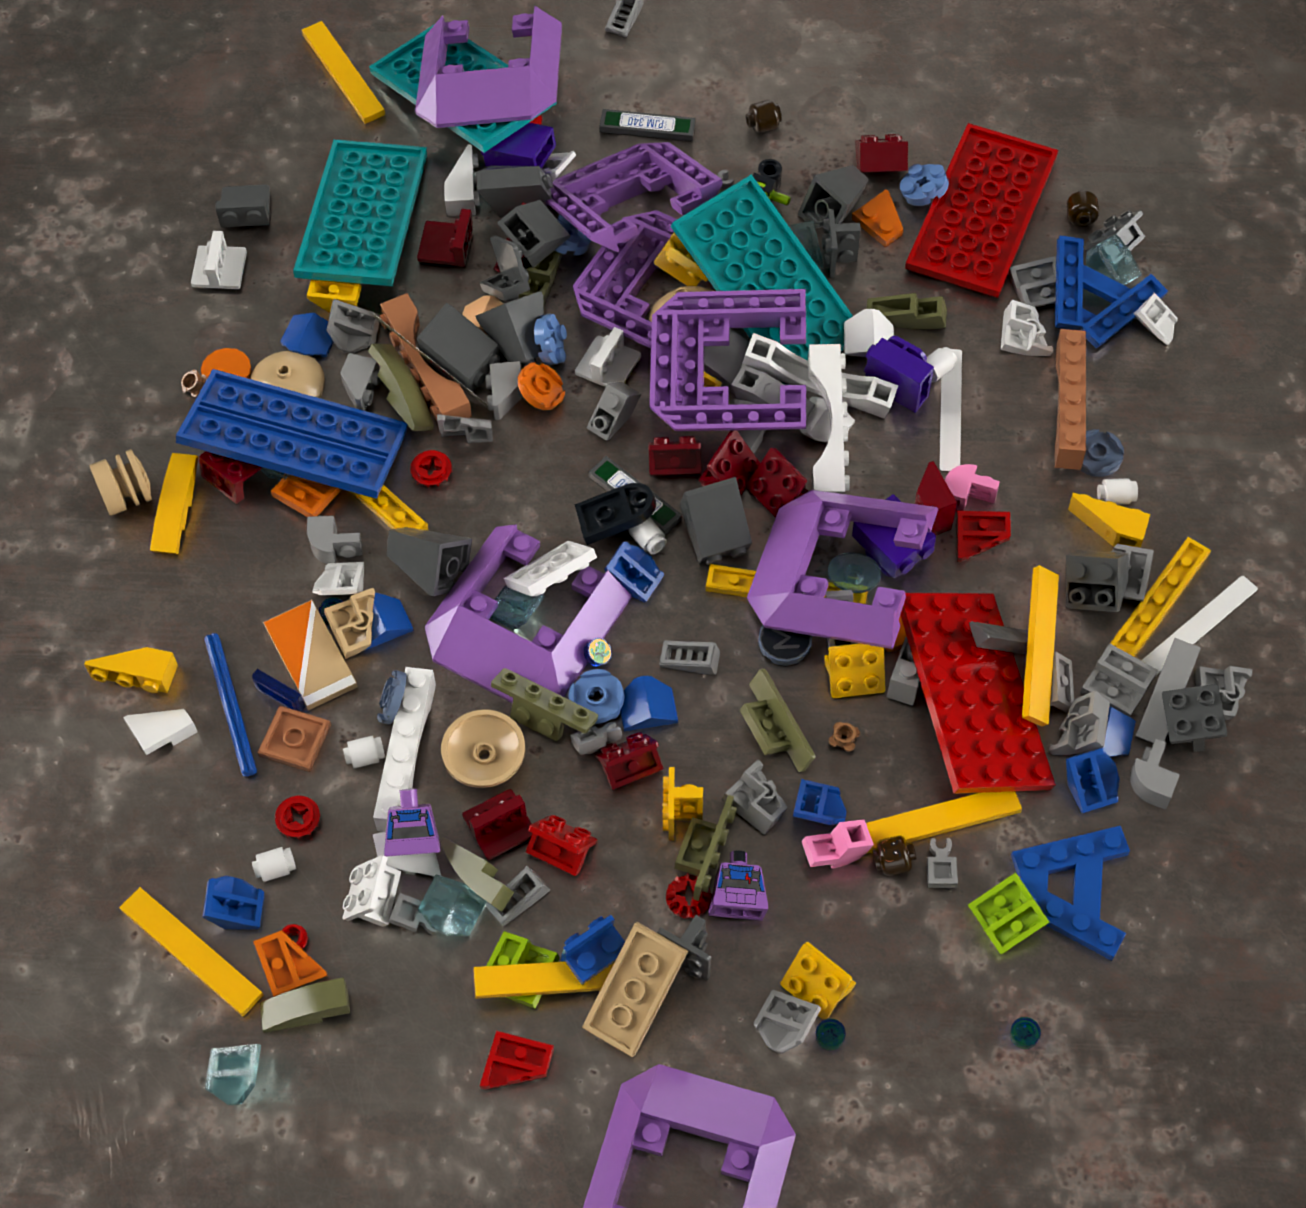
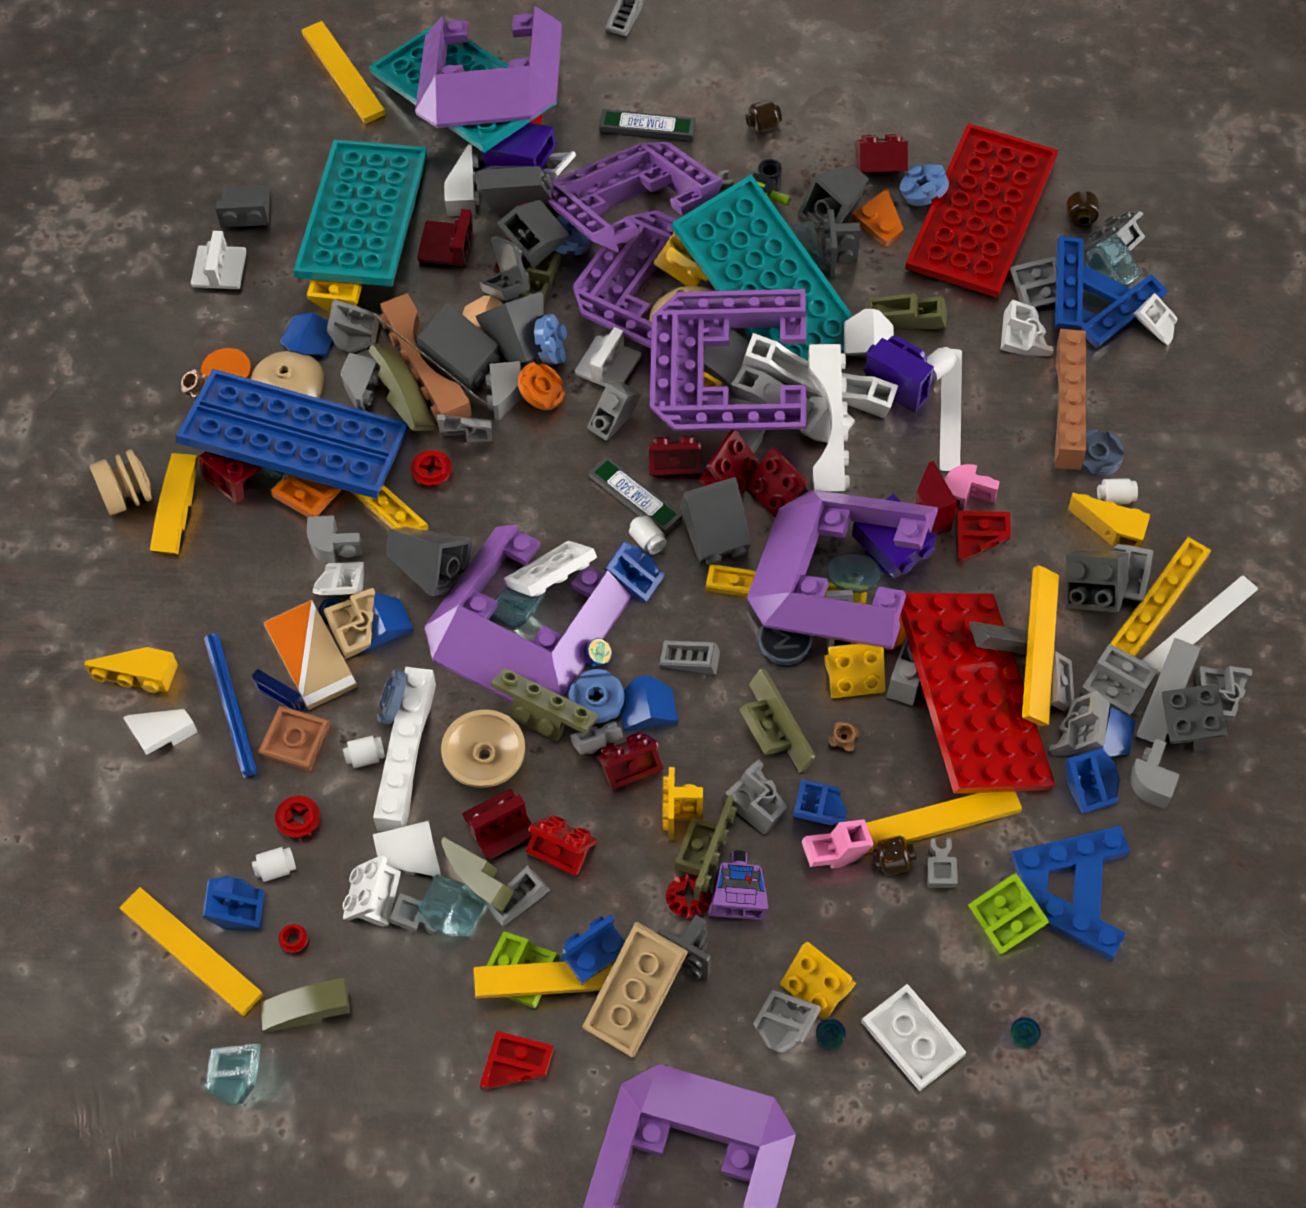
orange wing [253,930,328,997] -> none
medium lavender torso [384,788,441,857] -> none
black tile [574,483,656,545] -> none
none -> white plate [861,984,966,1091]

